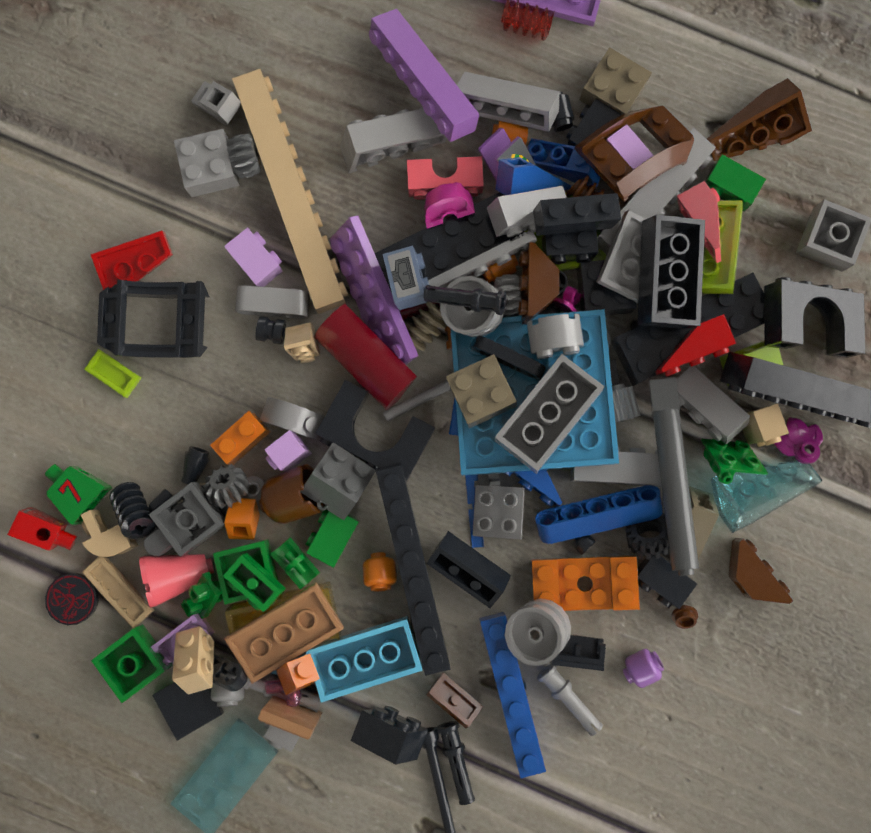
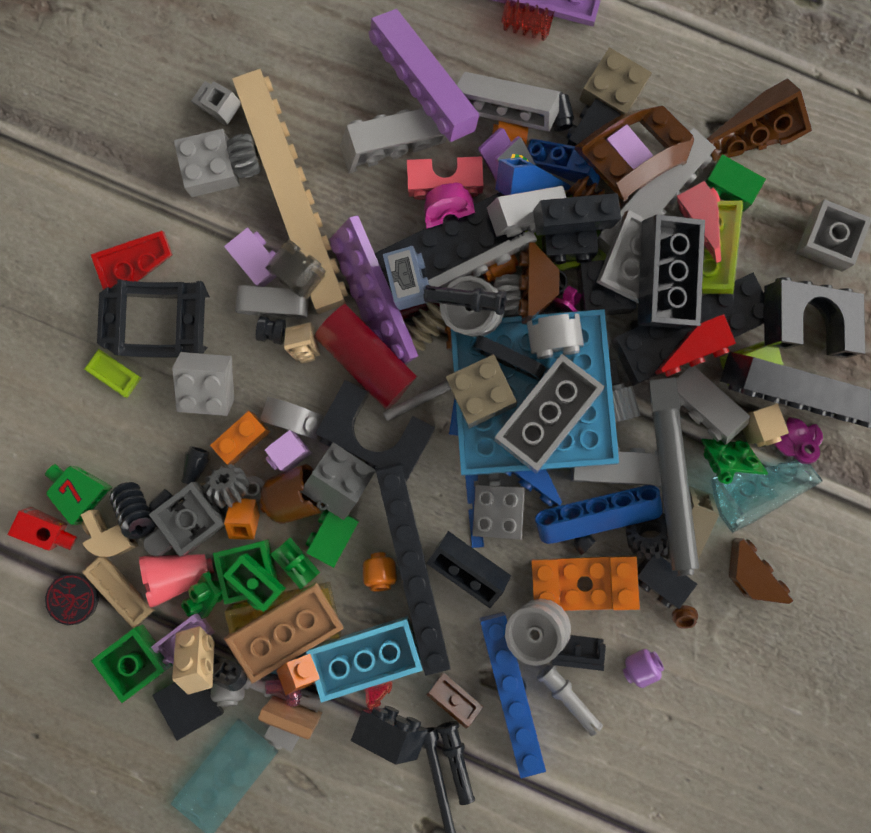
none -> light grey brick [172,352,234,416]
none -> clear smoke brick [265,240,326,300]
none -> clear red tile [365,681,392,709]

